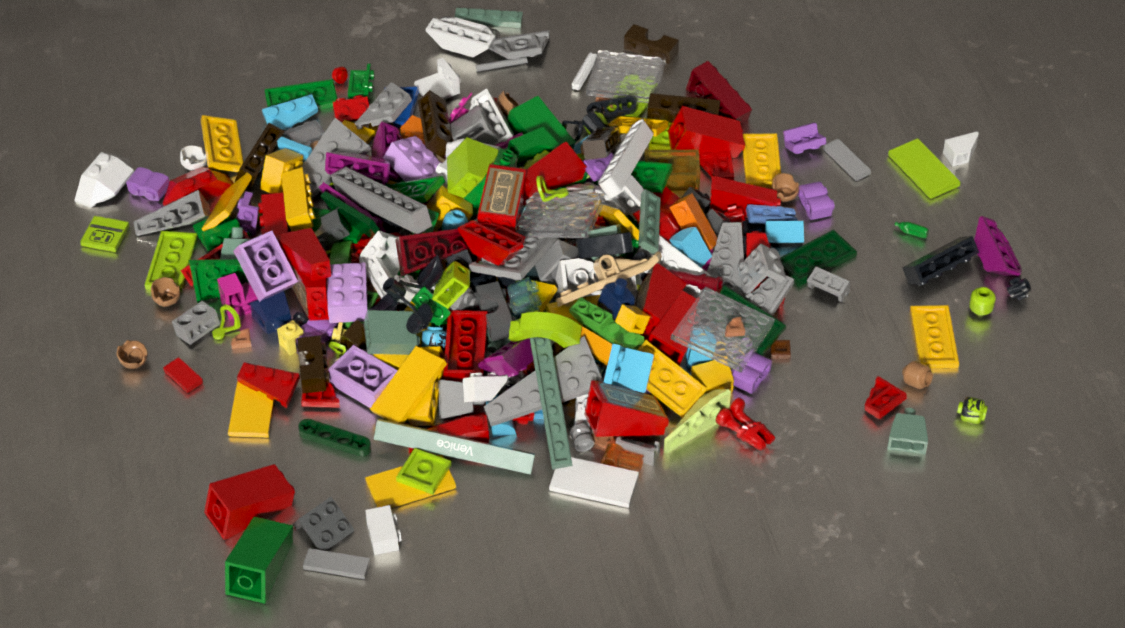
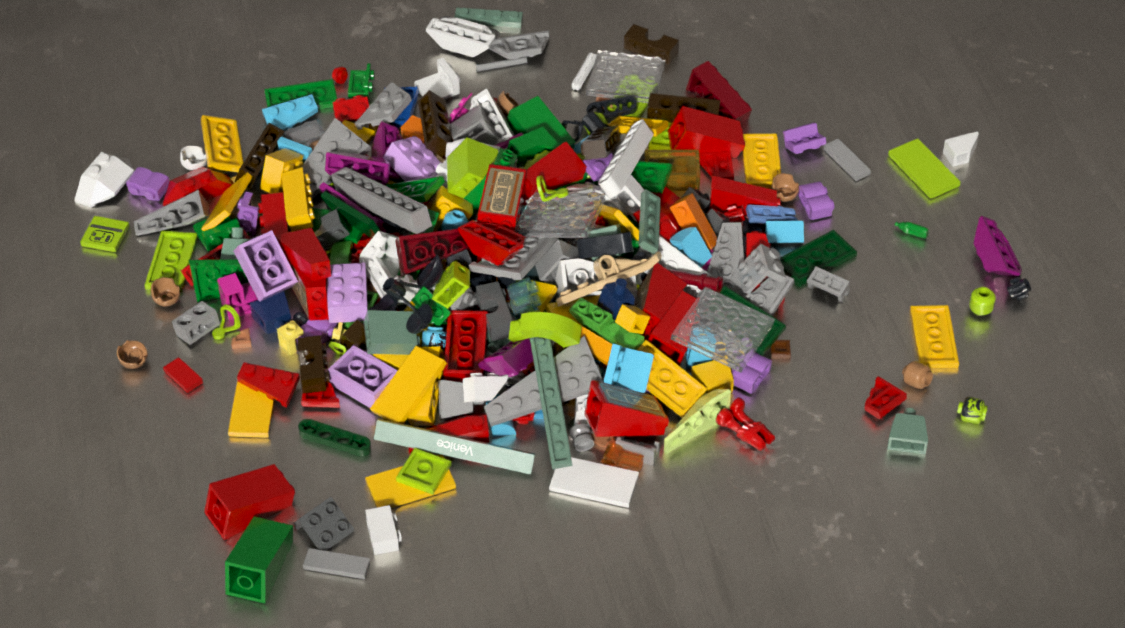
nougat tile [725,317,745,337] -> none
black brick [902,236,979,286] -> none

